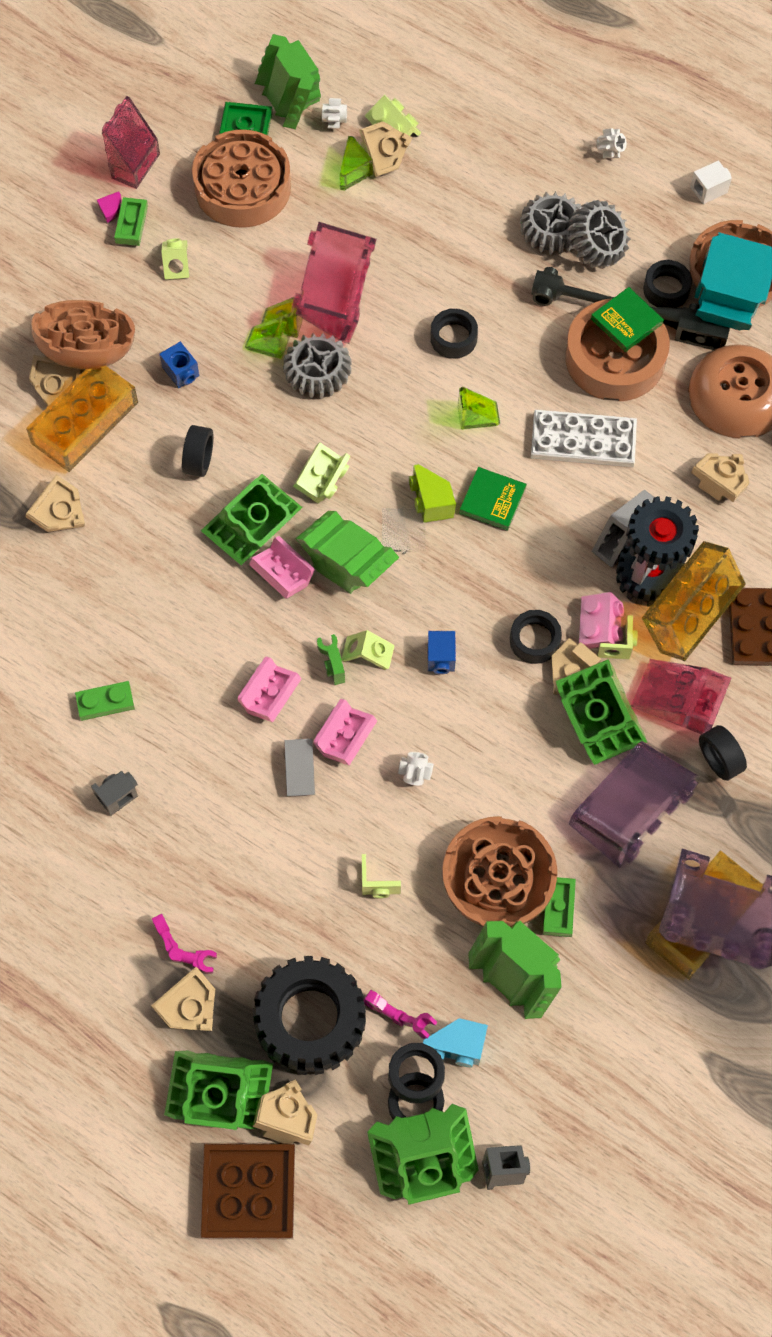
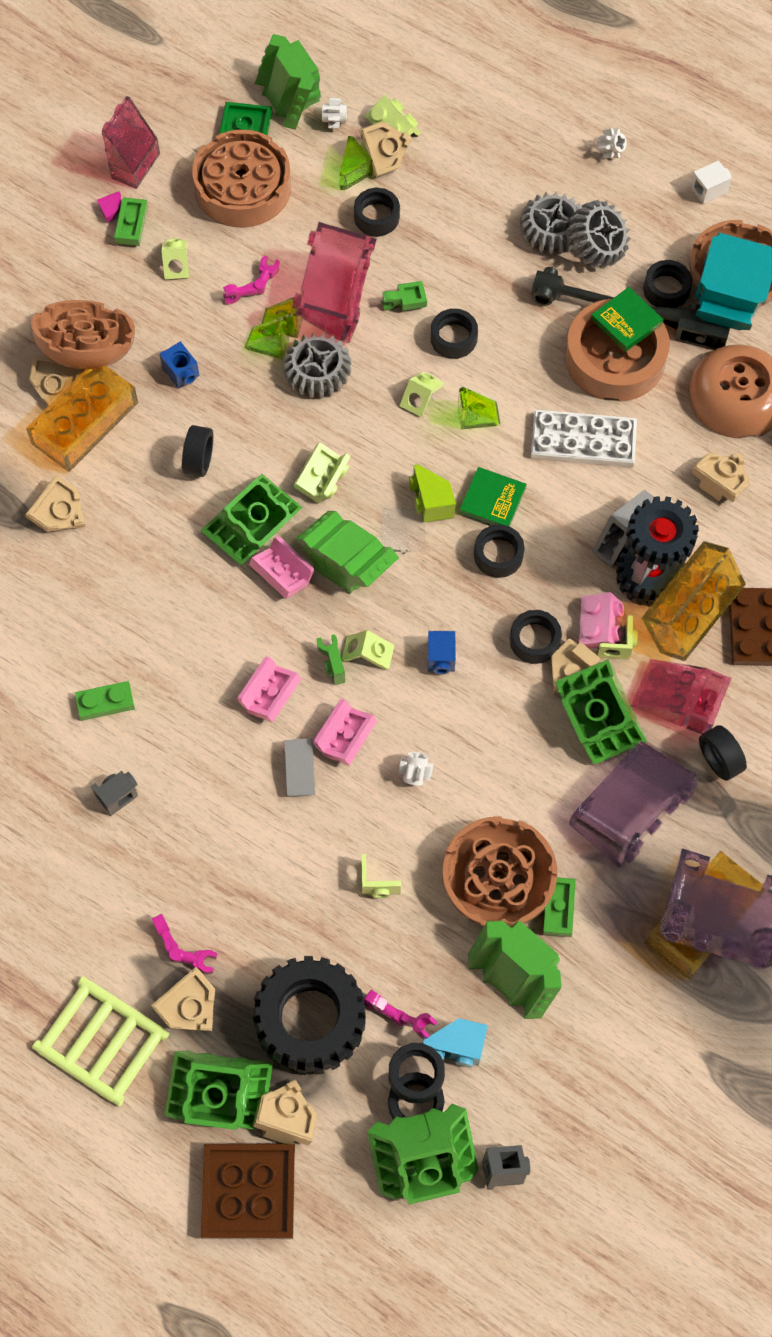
none -> yellowish green bar [32,976,170,1106]
none -> dark pink piece [223,255,280,304]
none -> black tyre [354,187,400,236]
none -> bright green plate [381,281,427,311]
none -> yellowish green bracket [400,372,444,417]
none -> black tyre [474,524,525,578]

